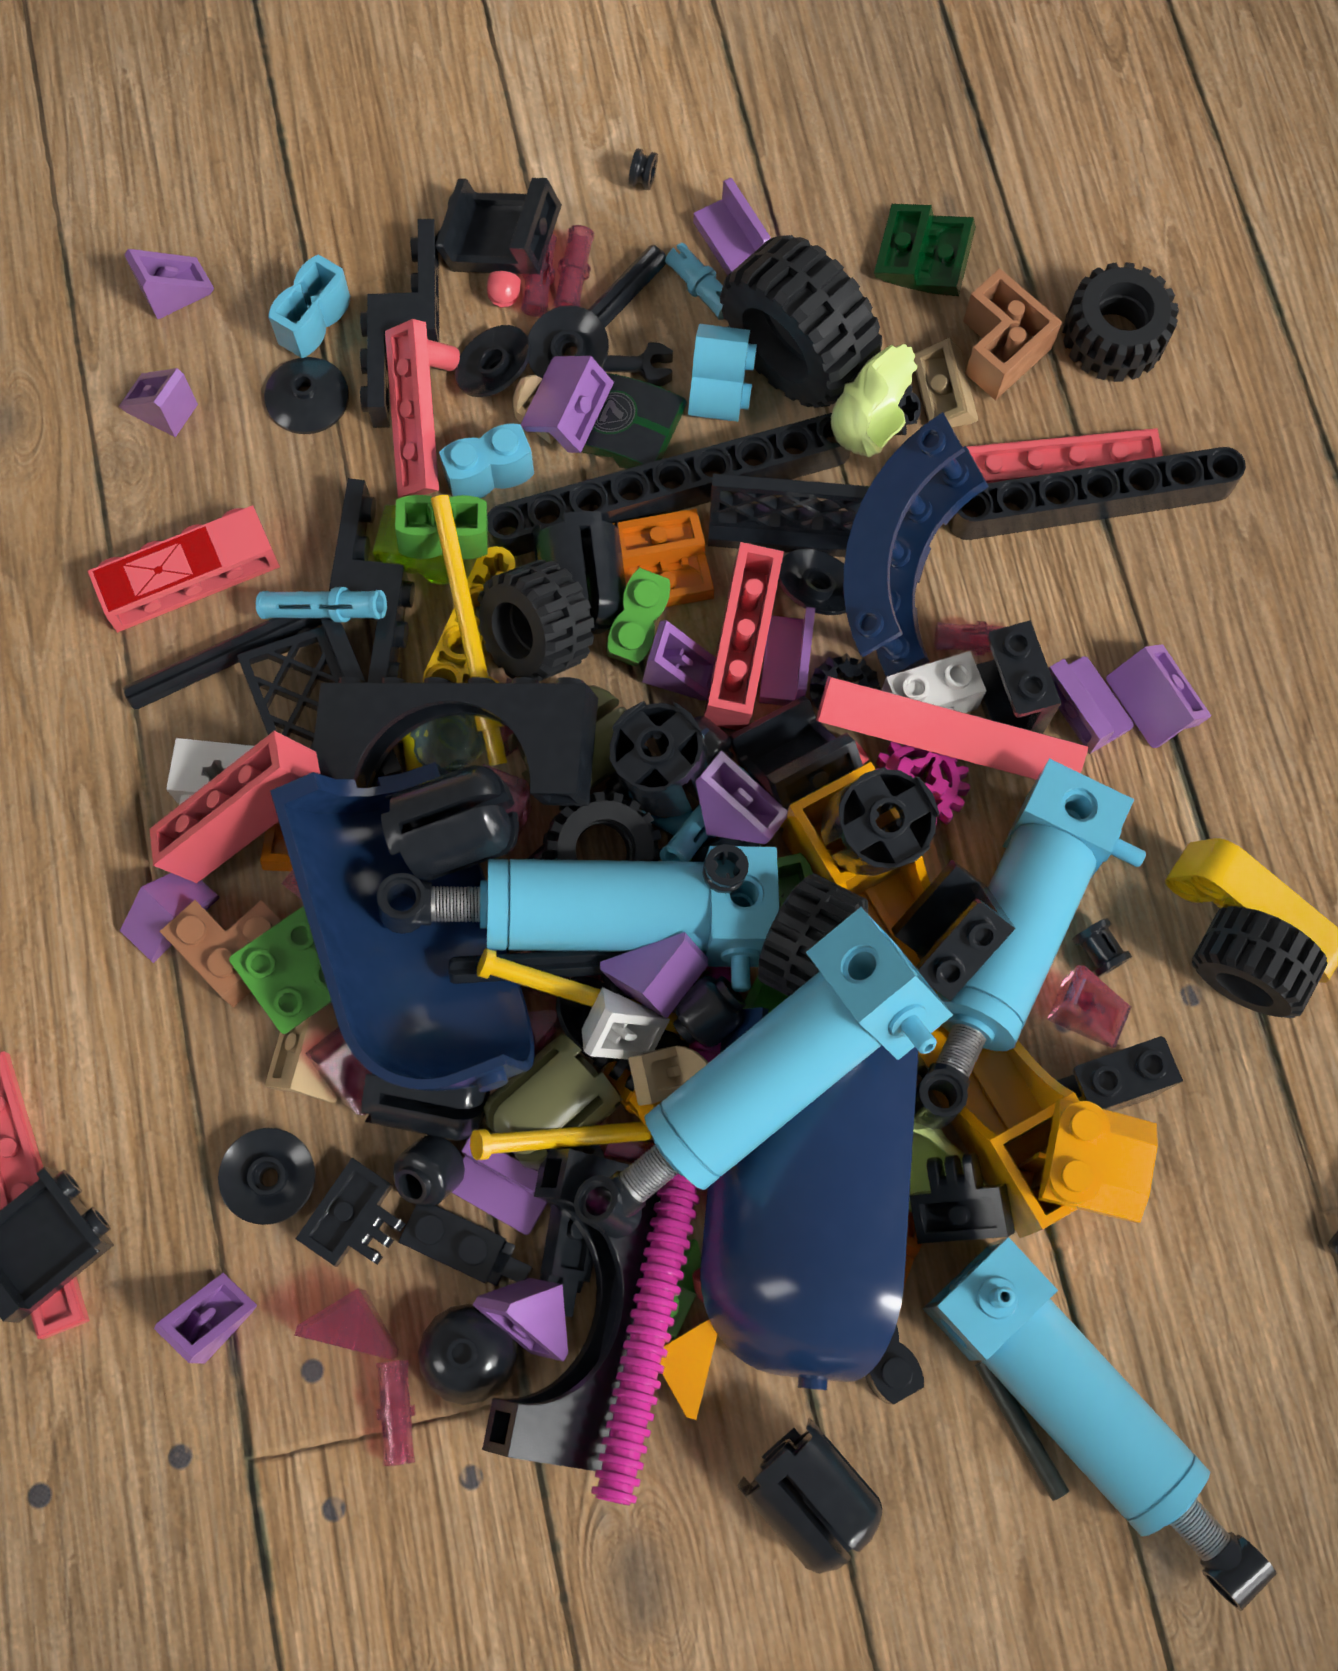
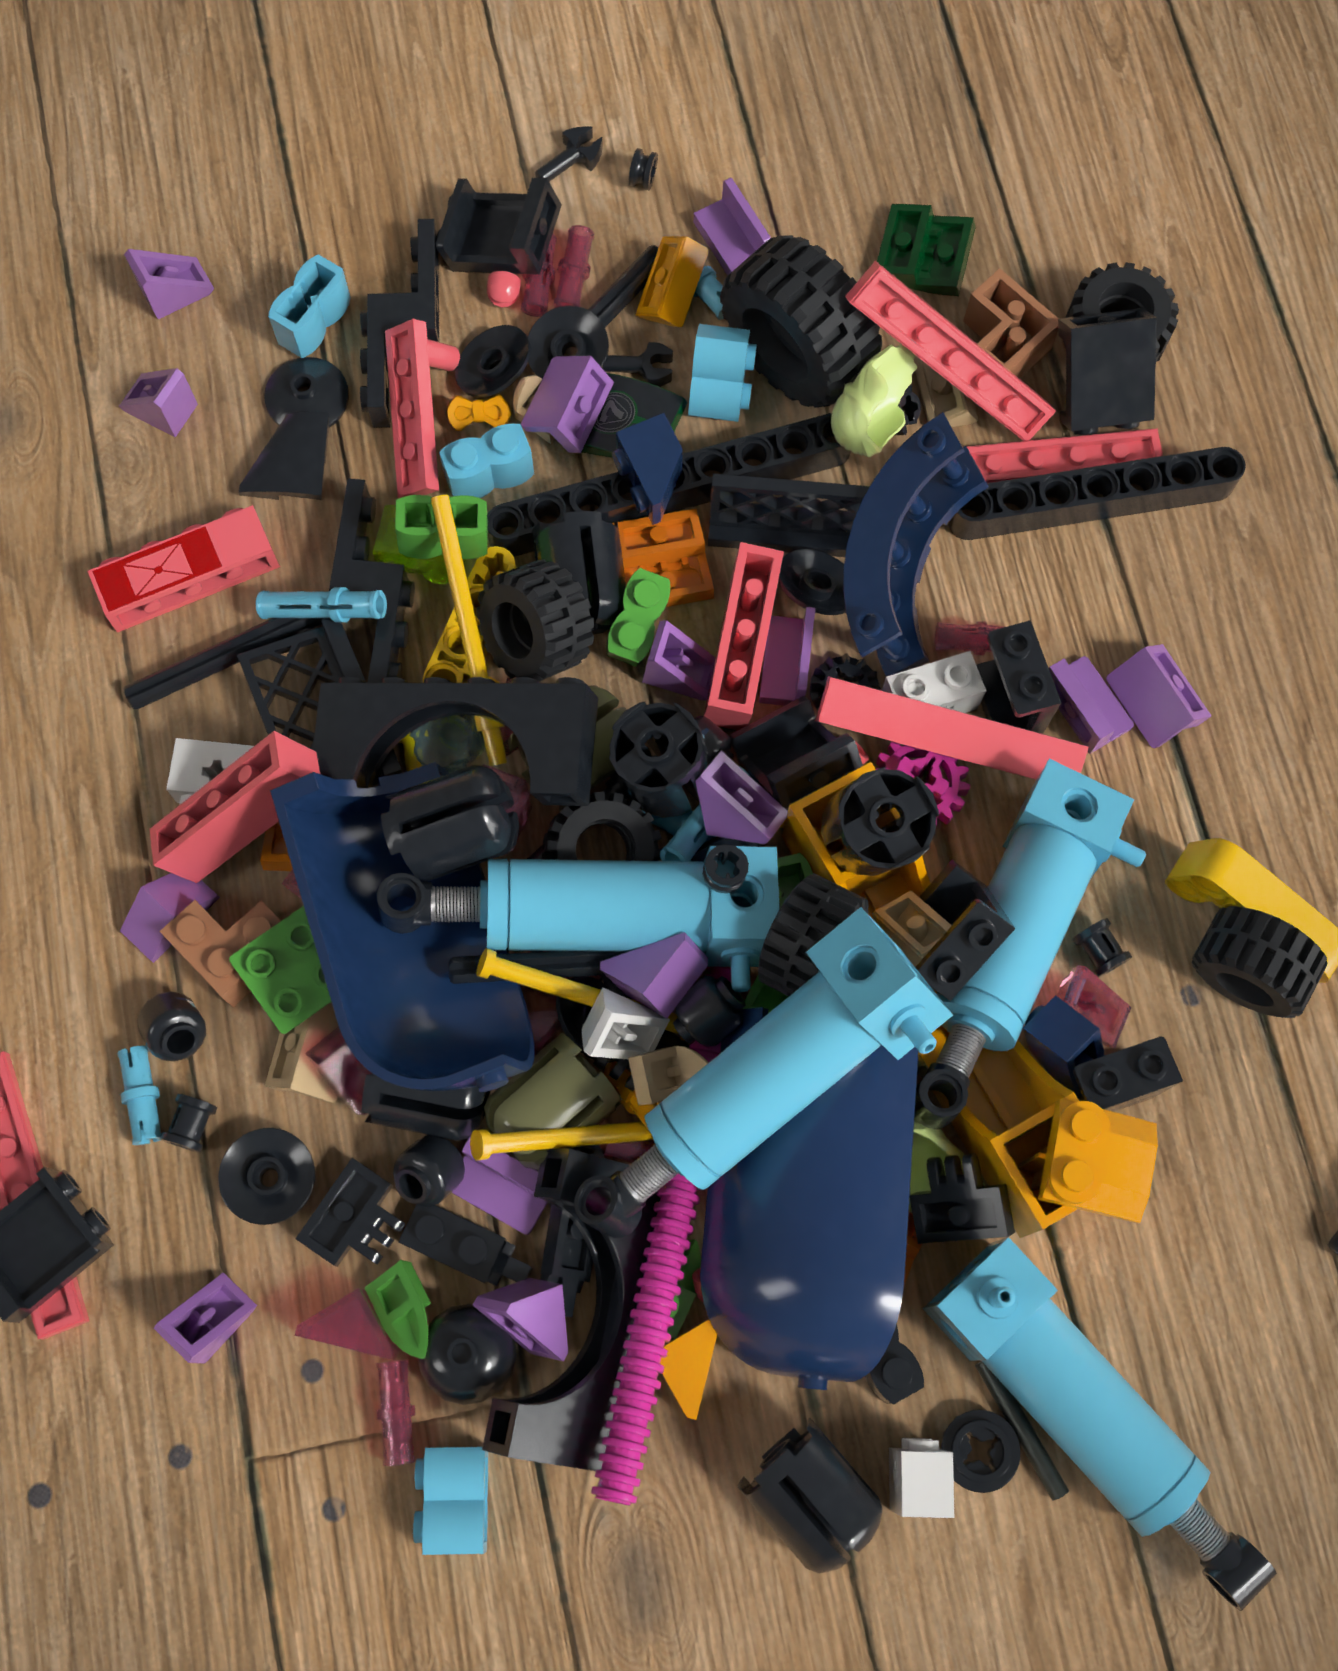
none -> medium azure pin [117,1046,162,1145]
none -> black head [137,991,206,1062]
none -> black bush [160,1094,217,1153]
none -> black slope [239,411,329,500]
none -> bright green plate [364,1260,431,1359]
none -> medium azure brick [413,1447,488,1555]
none -> light orange piece [446,394,511,431]
none -> black bar [535,126,603,182]
none -> dark blue slope [612,413,683,525]
none -> light orange slope [636,236,709,327]
none -> coral tile [845,261,1056,441]
none -> tan slope [872,890,952,967]
none -> white brick [889,1438,954,1518]
none -> black gear [941,1410,1020,1493]
none -> dark blue slope [1023,995,1105,1099]
none -> black panel [1058,308,1157,435]

